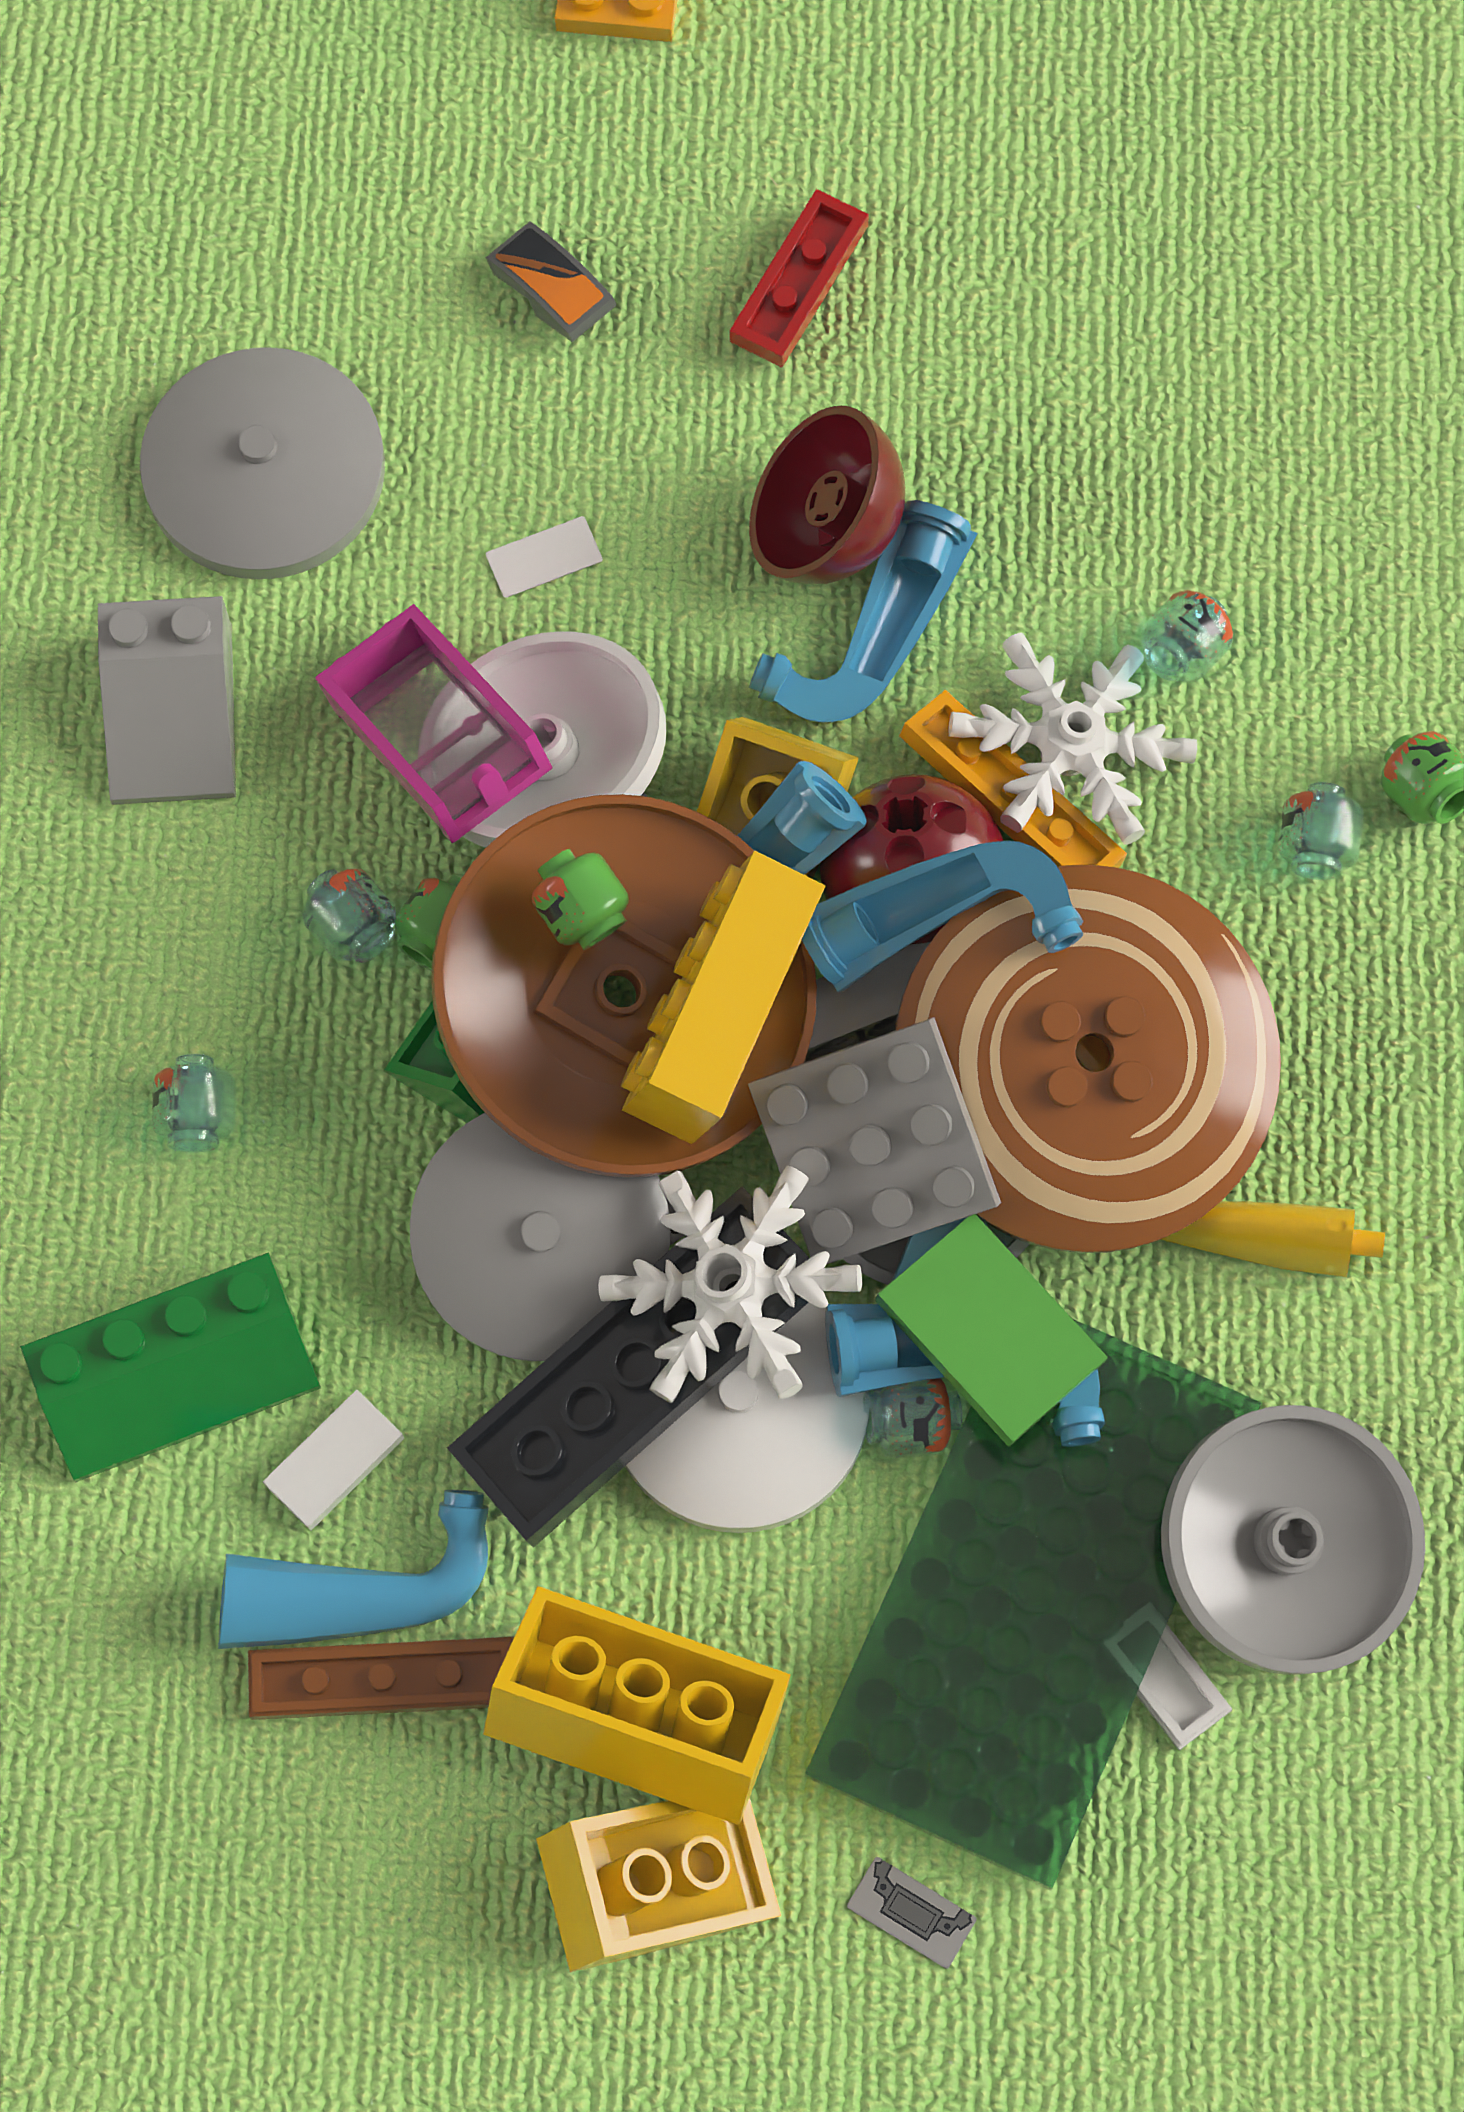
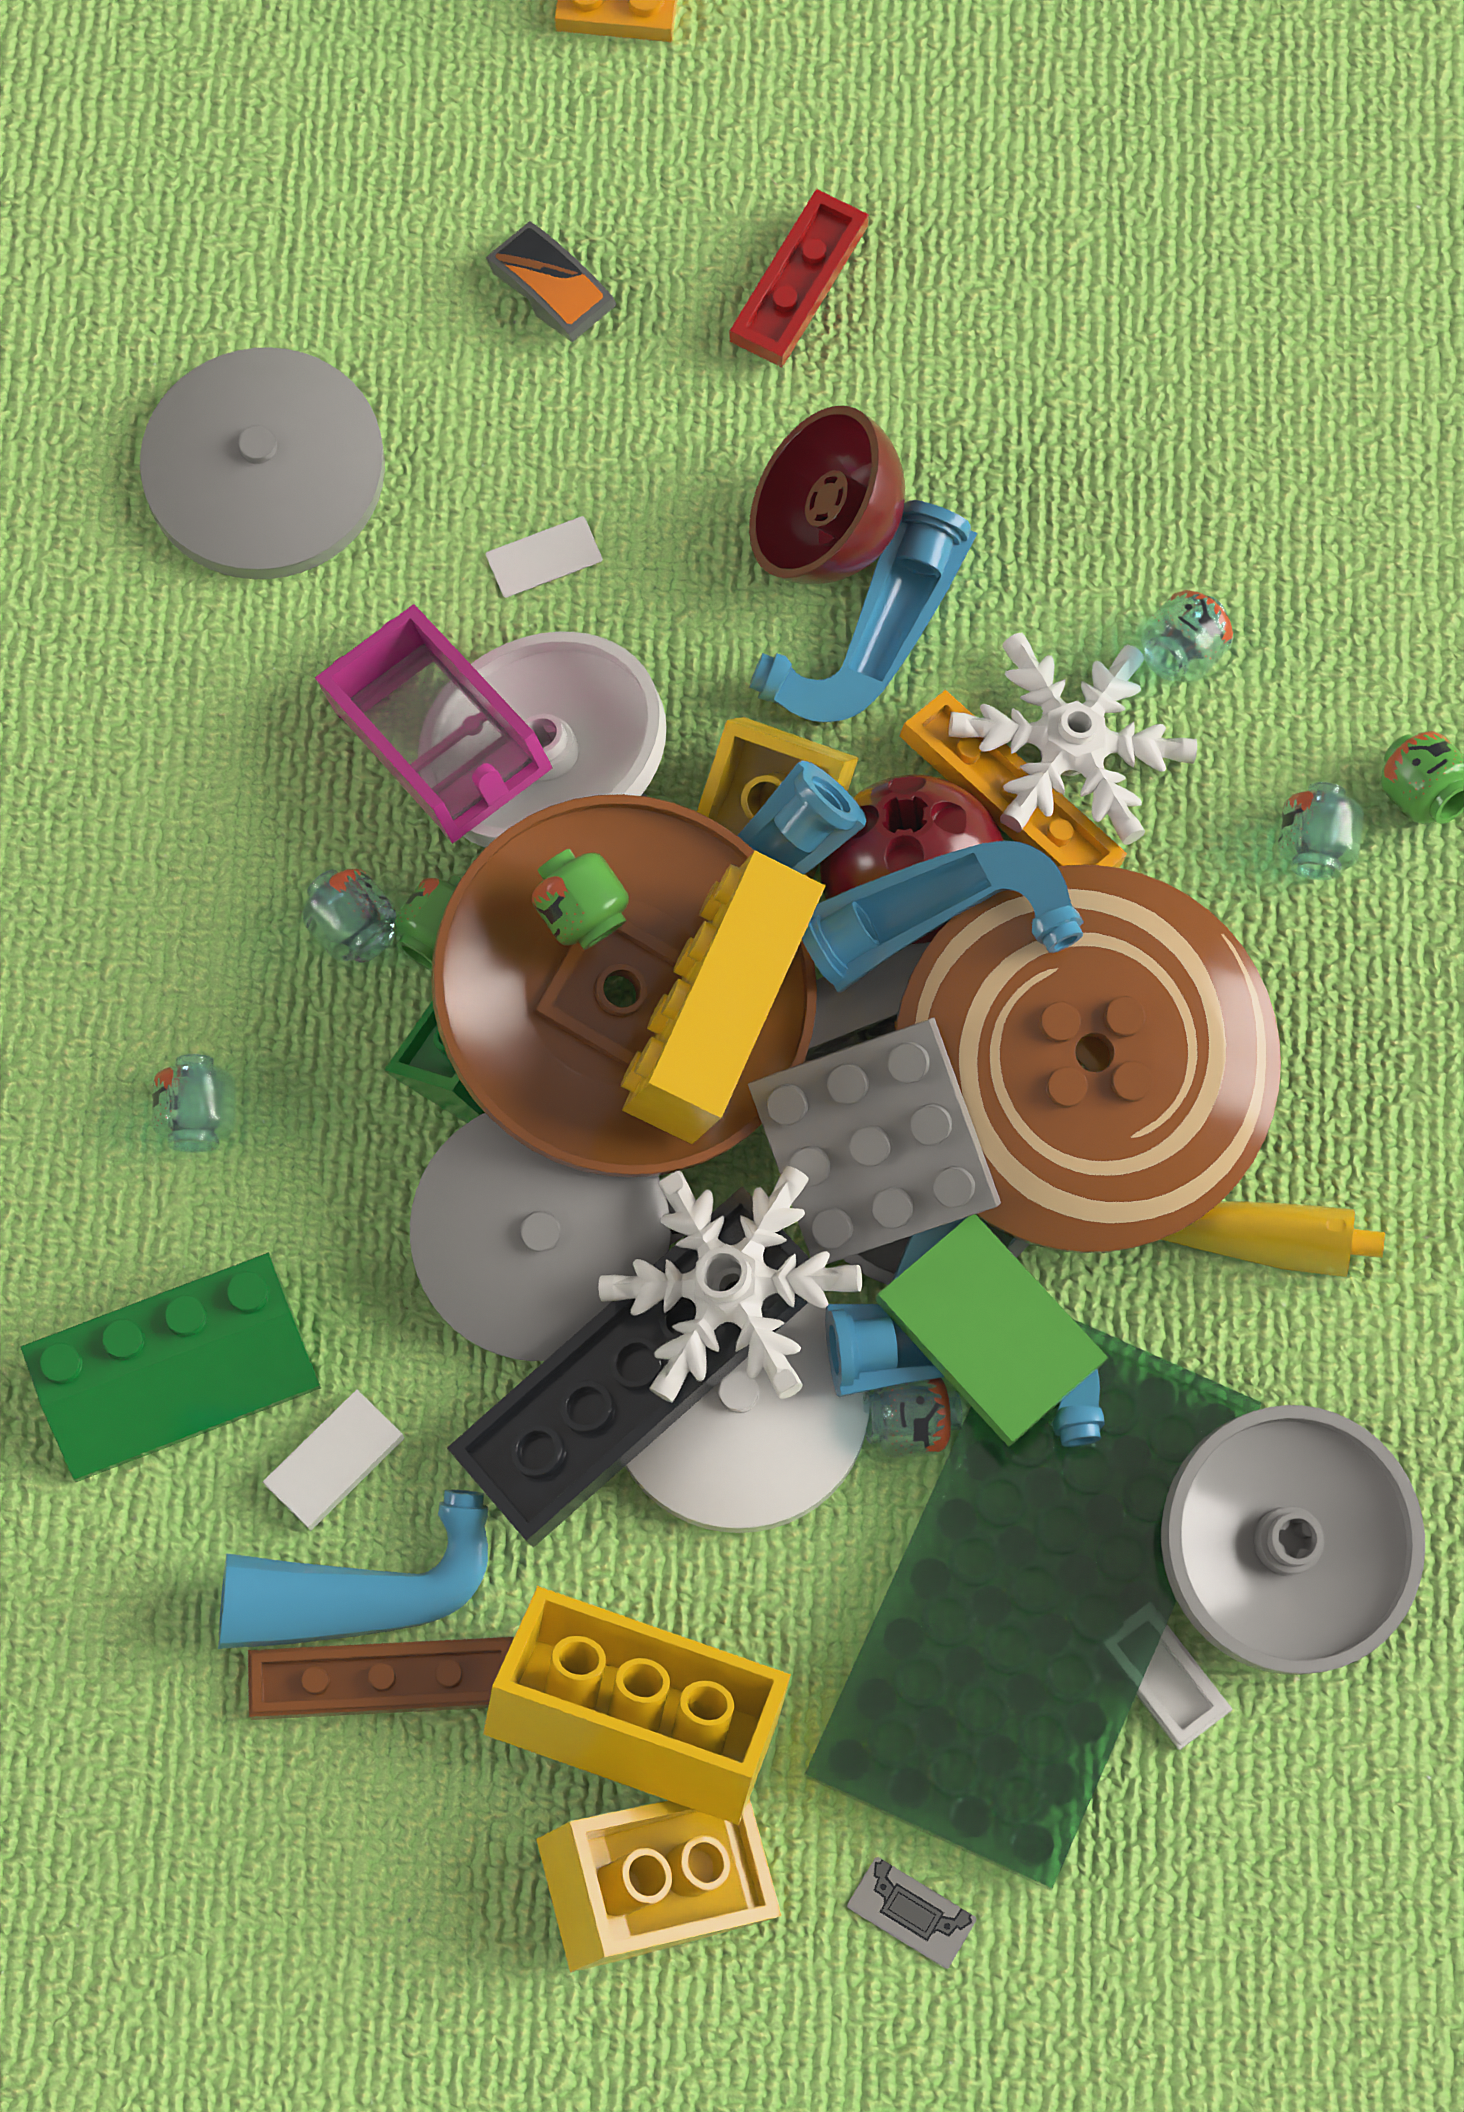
light grey slope [98,596,236,805] -> none

